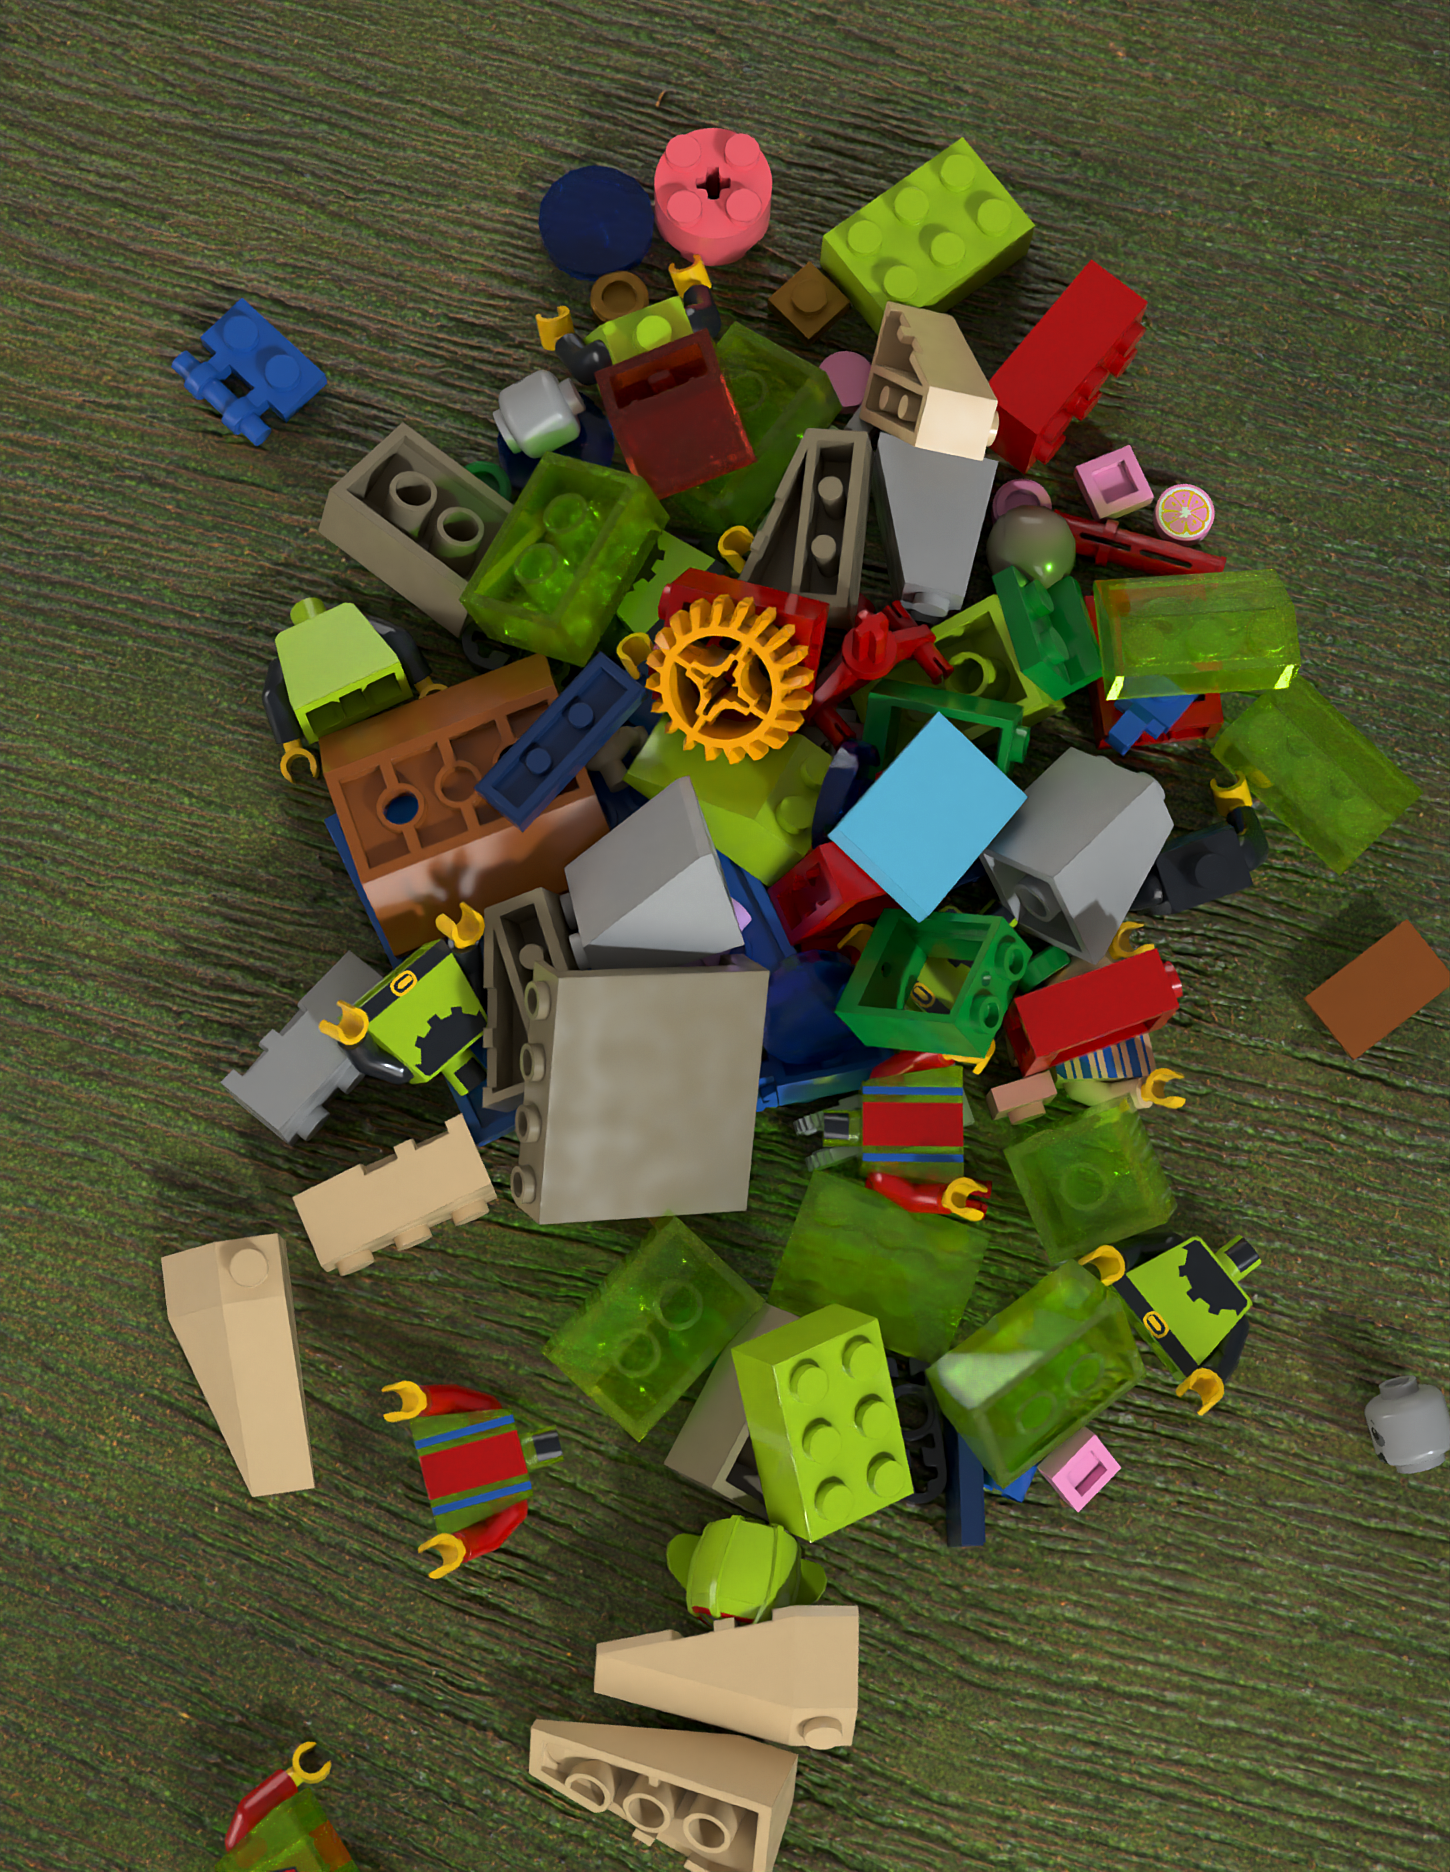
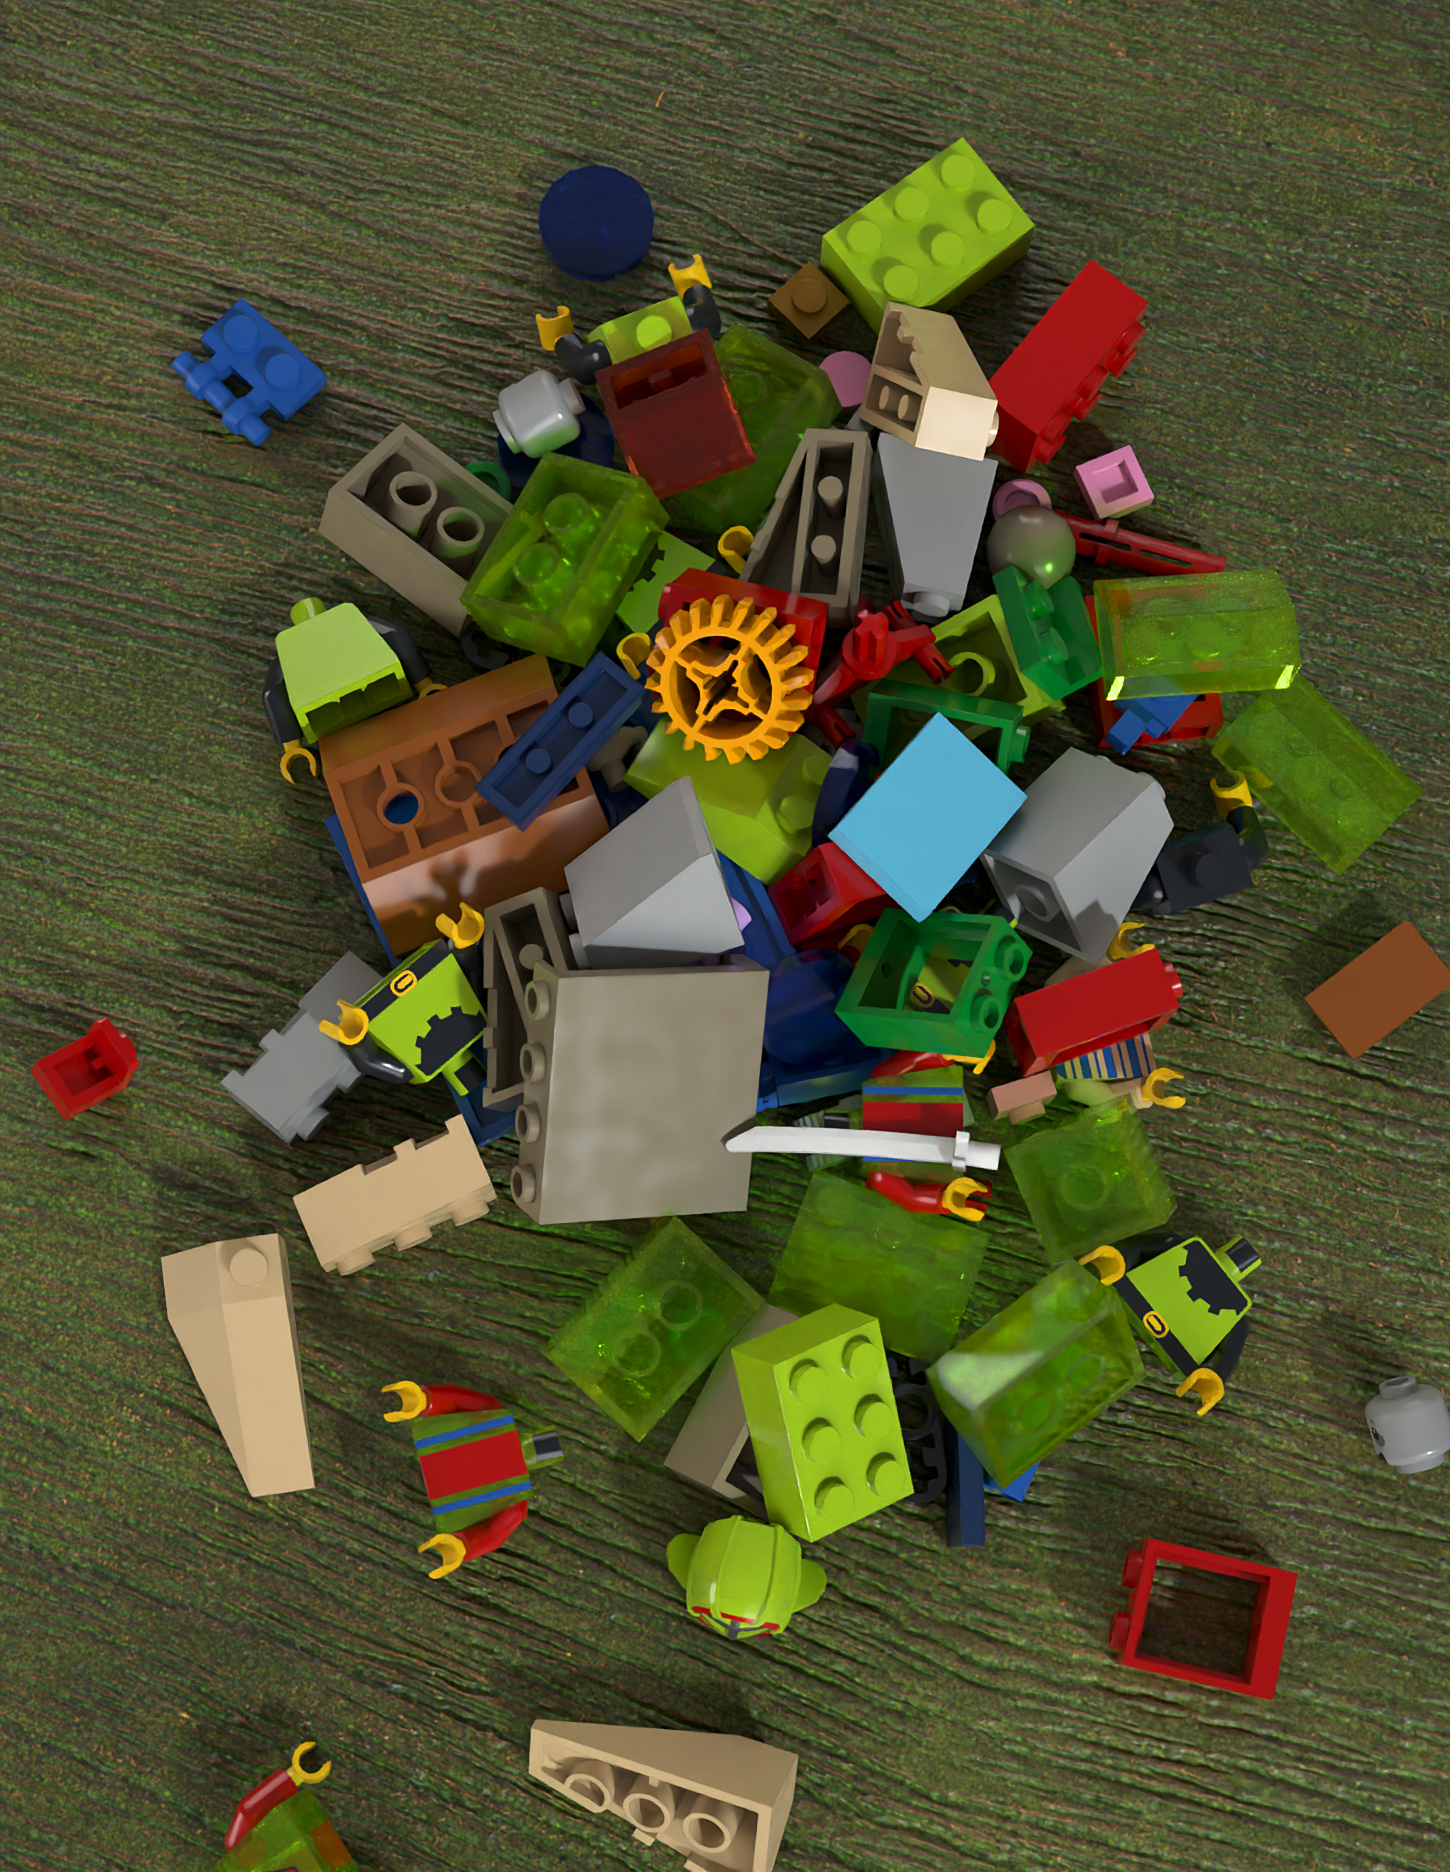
pearl gold tile [590,271,649,326] -> none
tan wedge [594,1605,859,1749] -> none
coral brick [654,128,772,266] -> none
green tile [1017,945,1071,996] -> none
bright pink plate [1037,1423,1121,1512] -> none
bright pink tile [1153,484,1215,547] -> none
none -> red bracket [31,1016,139,1121]
none -> white sword [725,1126,1001,1173]
none -> red window [1108,1538,1298,1701]

